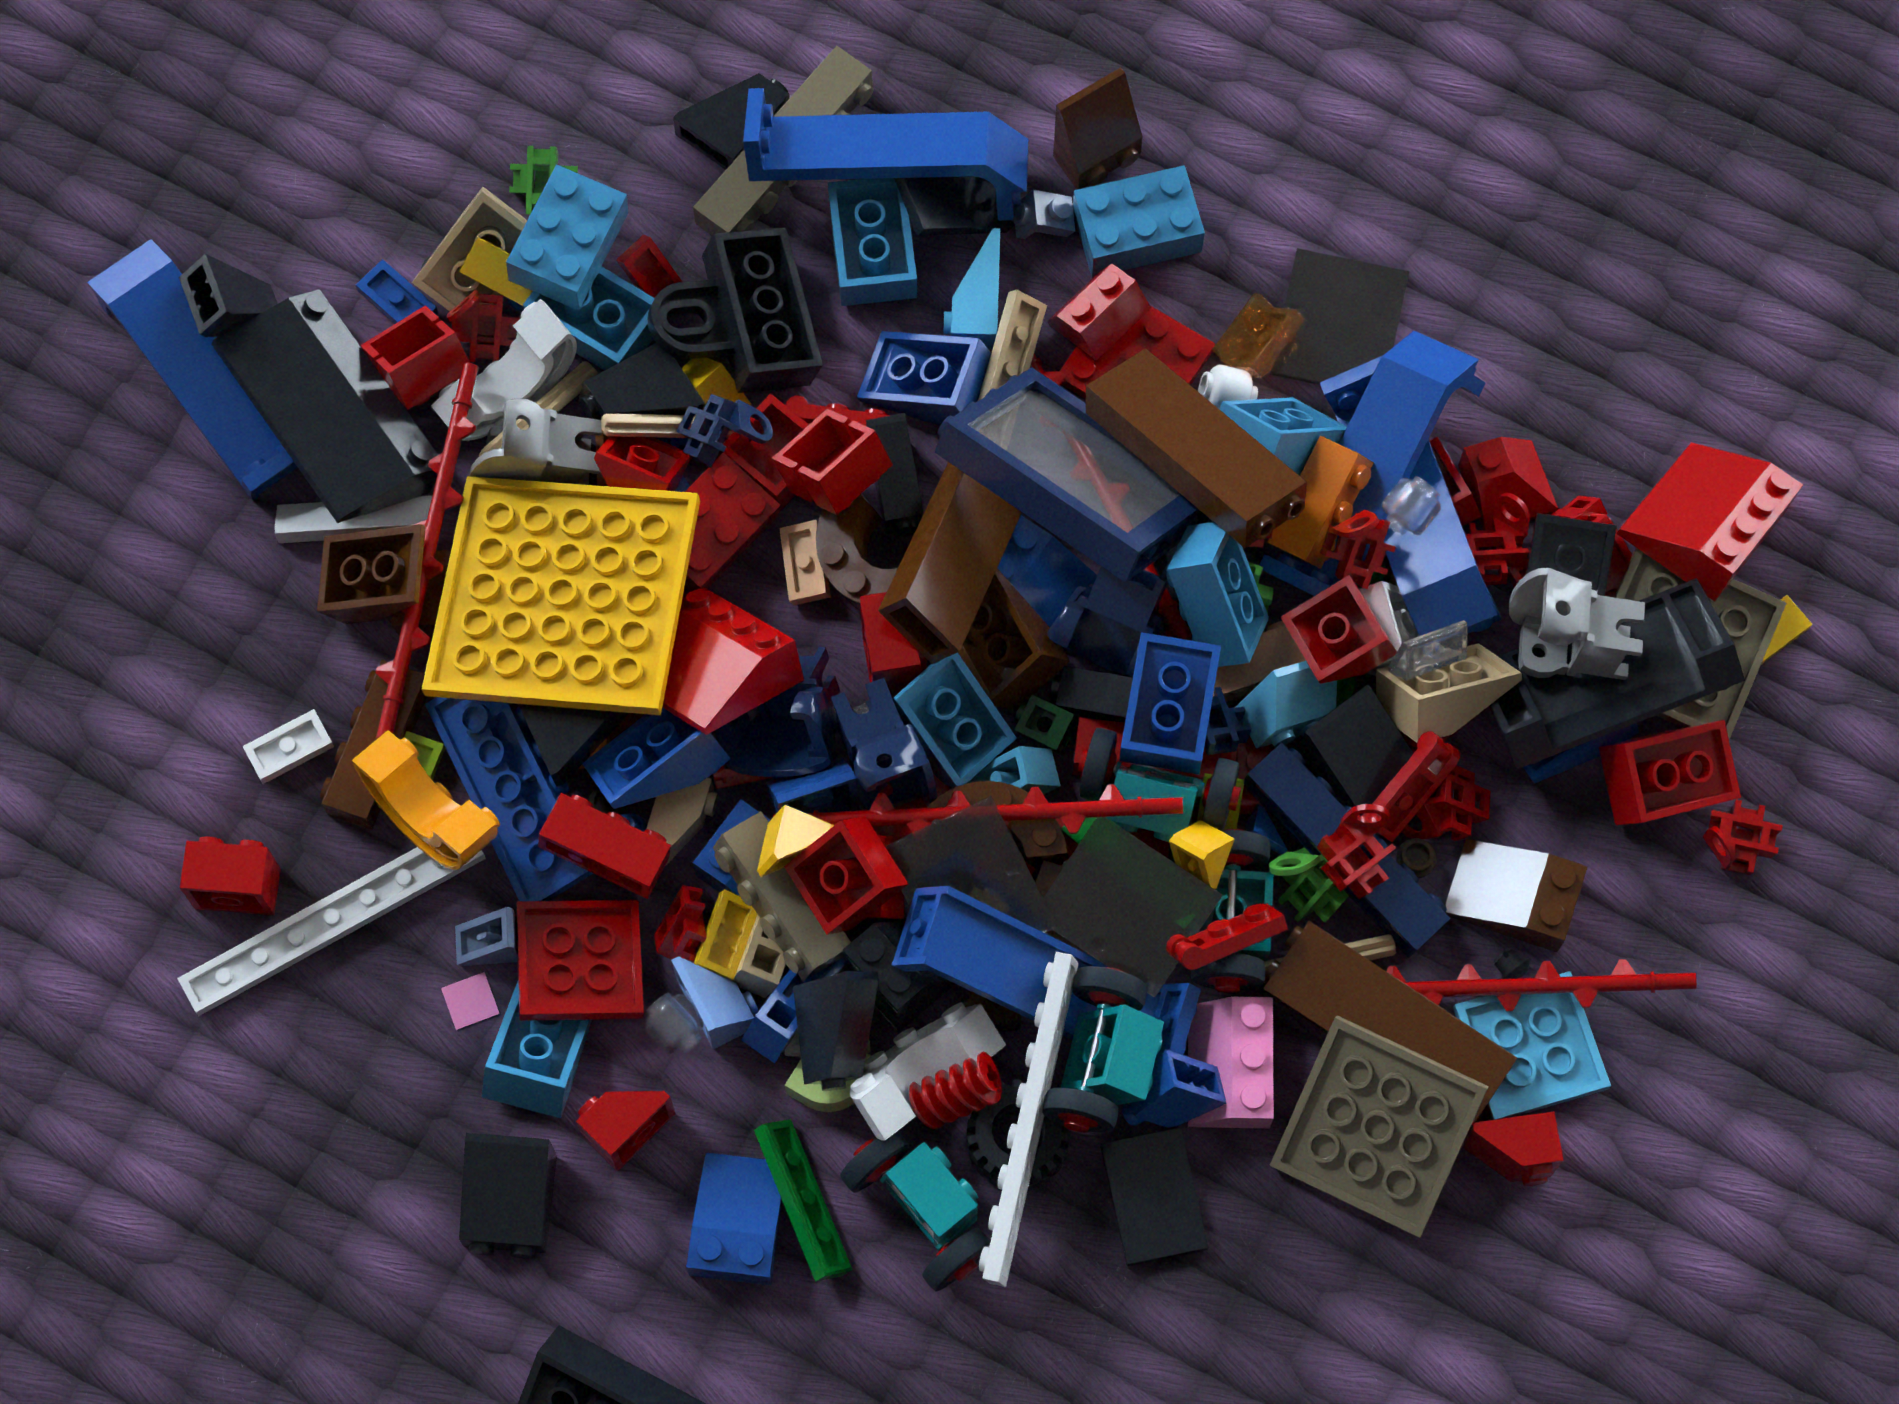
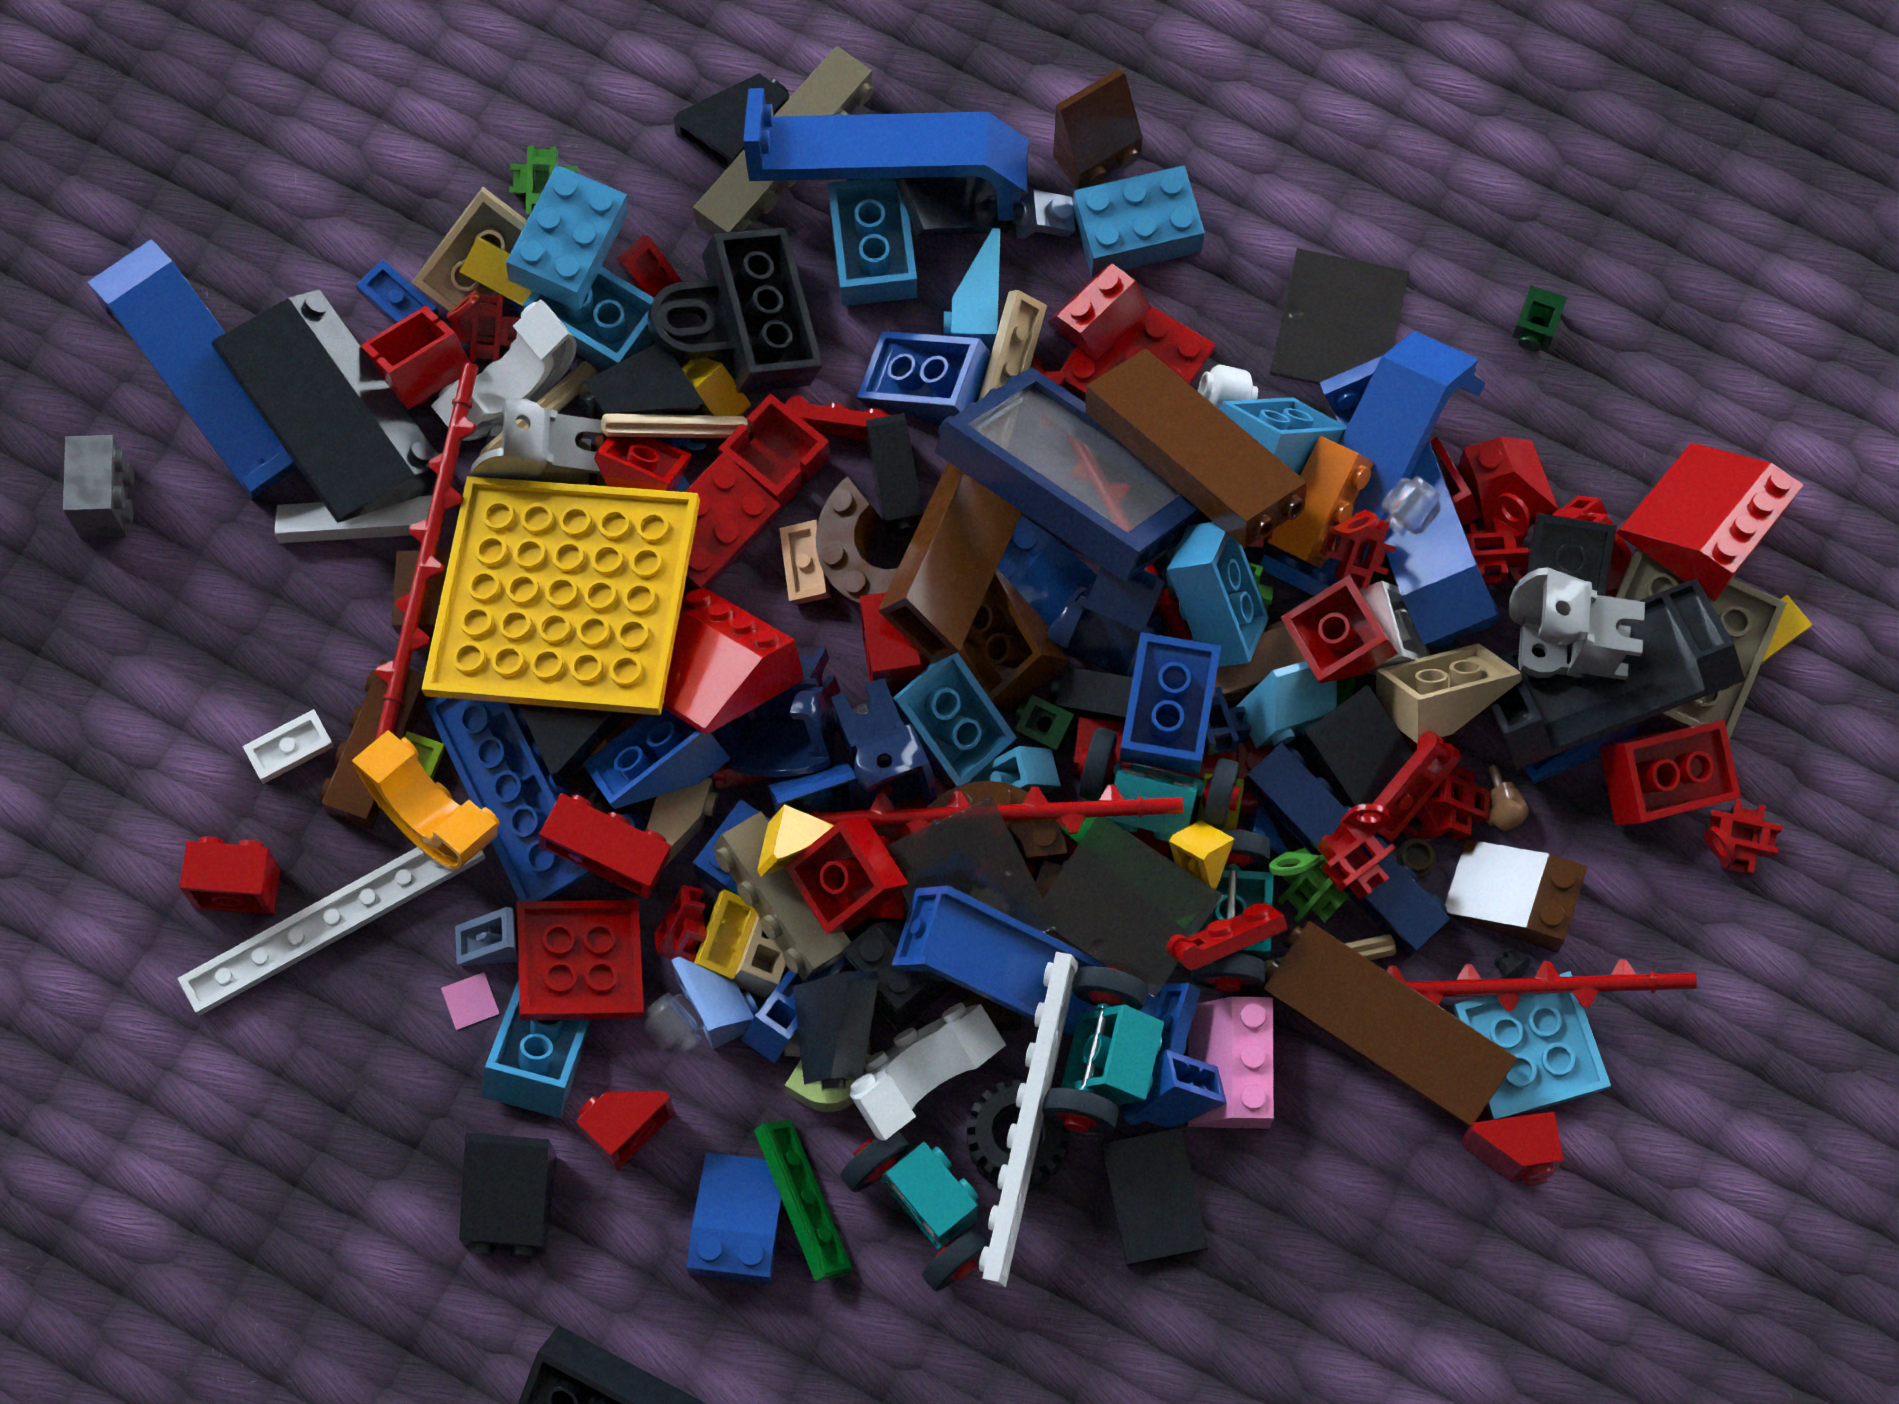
black slope [179,254,278,337] -> none
reddish brown slope [317,524,426,624] -> none
dark blue piece [676,394,773,468] -> none
red piece [772,408,893,515] -> none
red piece [909,1051,1002,1129] -> none
clear orange bracket [1213,293,1305,378] -> none
dark tan plate [1270,1015,1489,1238] -> none
clear slope [1389,620,1467,681] -> none
none -> flat silver brick [63,435,134,538]
none -> medium nougat piece [1486,765,1529,832]
none -> dark green brick [1512,285,1567,351]

